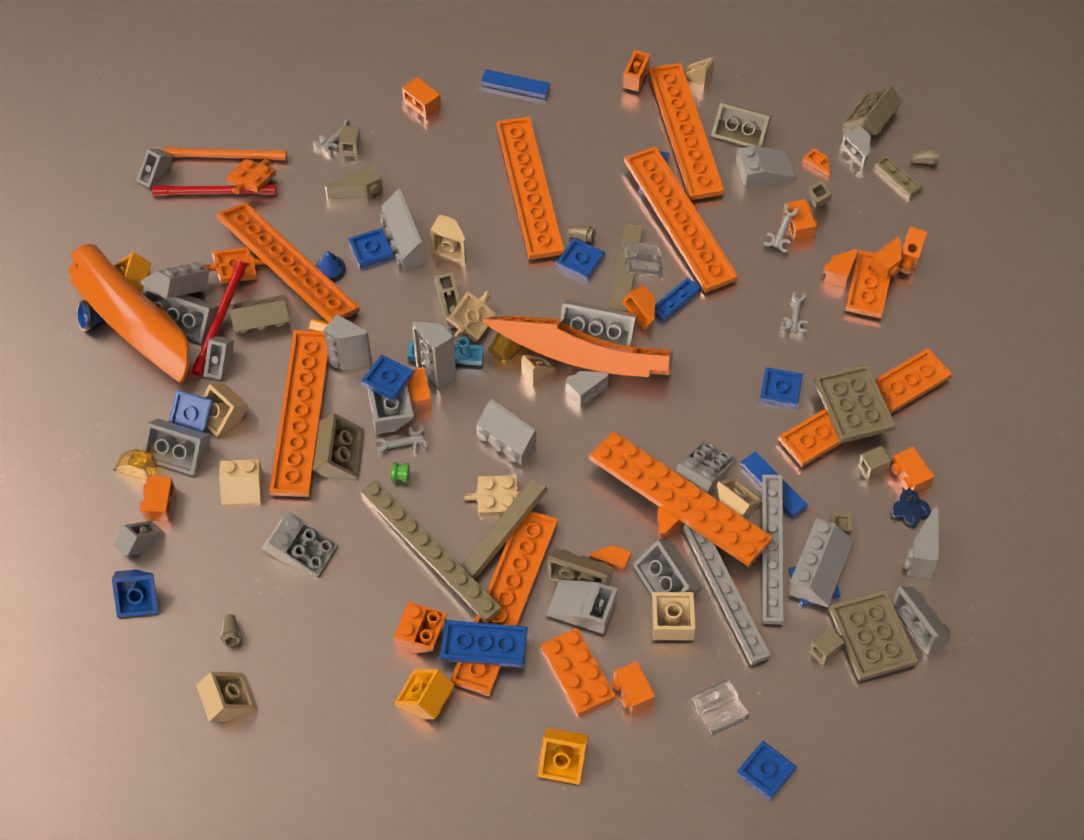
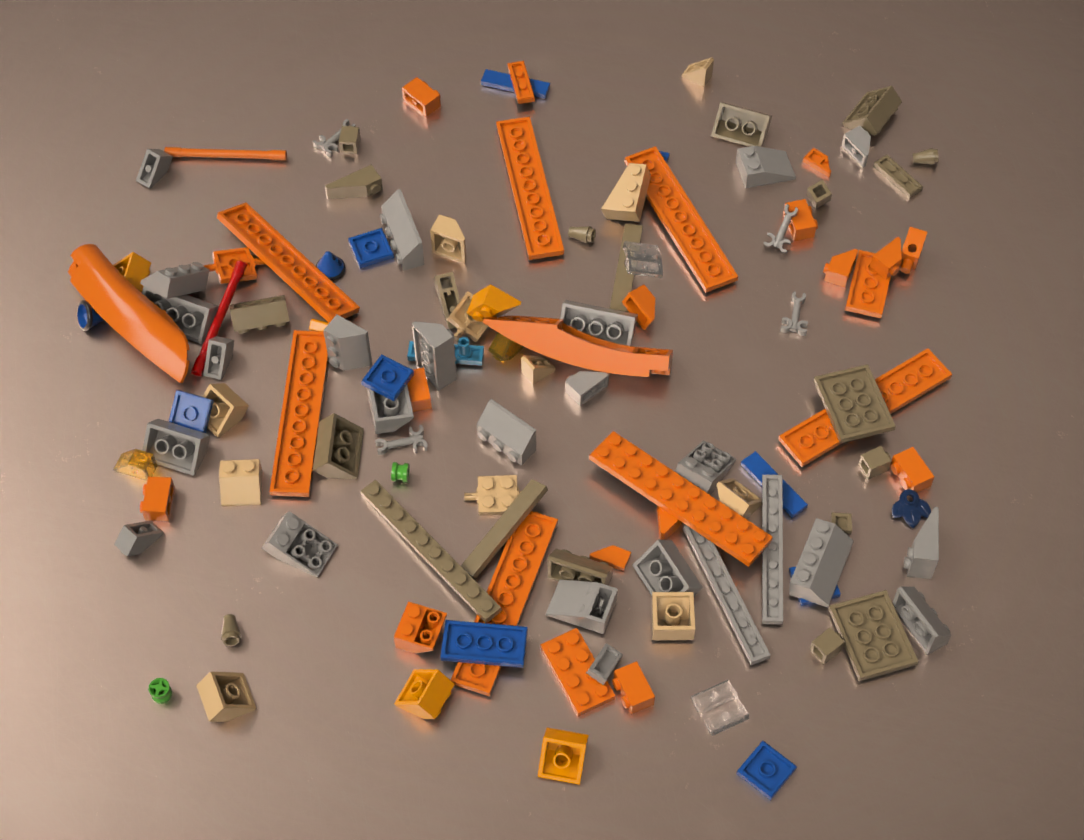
blue slope [112,569,159,618] -> none
red piece [152,184,277,196] -> none
orange plate [227,158,276,195] -> none
blue tile [556,238,605,281] -> none
orange brick [623,50,650,92] -> none
orange plate [648,63,724,200] -> none
blue tile [655,278,701,323] -> none
blue tile [760,367,803,408] -> none
none -> bright green wheel [148,678,172,704]
none -> light orange slope [466,284,521,322]
none -> orange tile [507,61,535,104]
none -> light grey tile [586,643,623,685]
none -> tan wedge [601,163,651,222]

